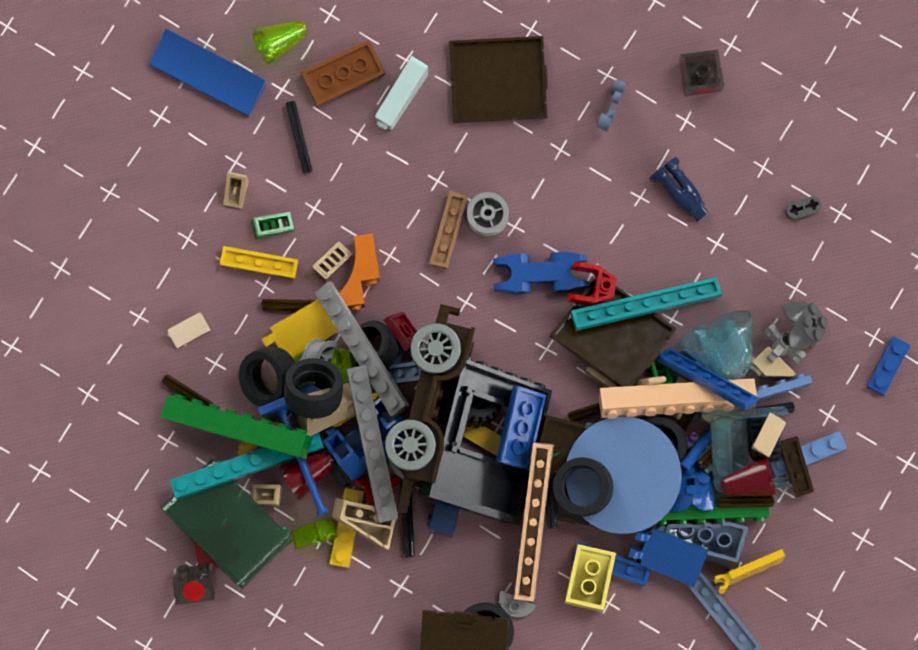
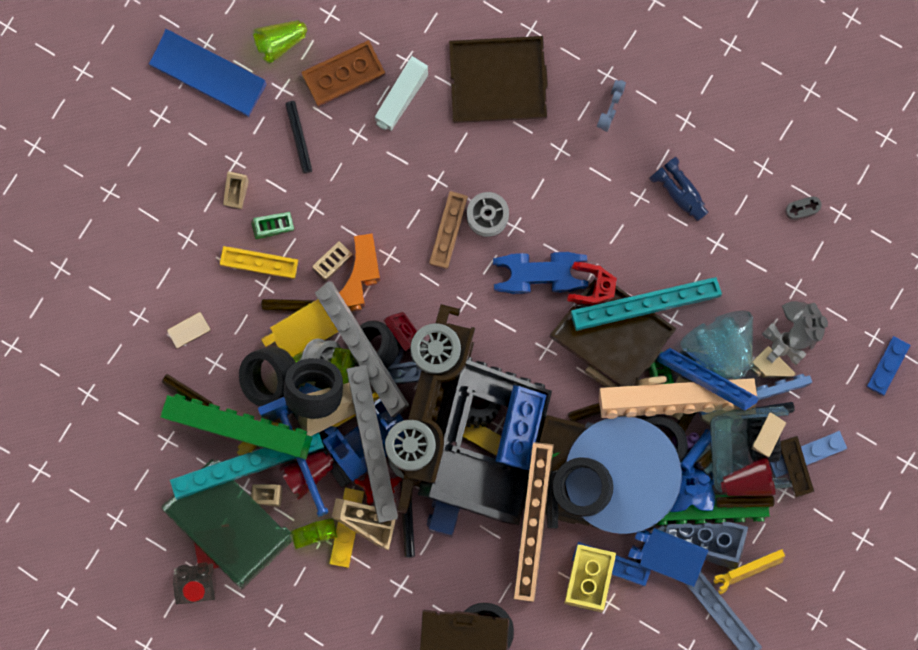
light grey plate [499,590,537,618] -> none
clear smoke brick [679,49,724,97] -> none

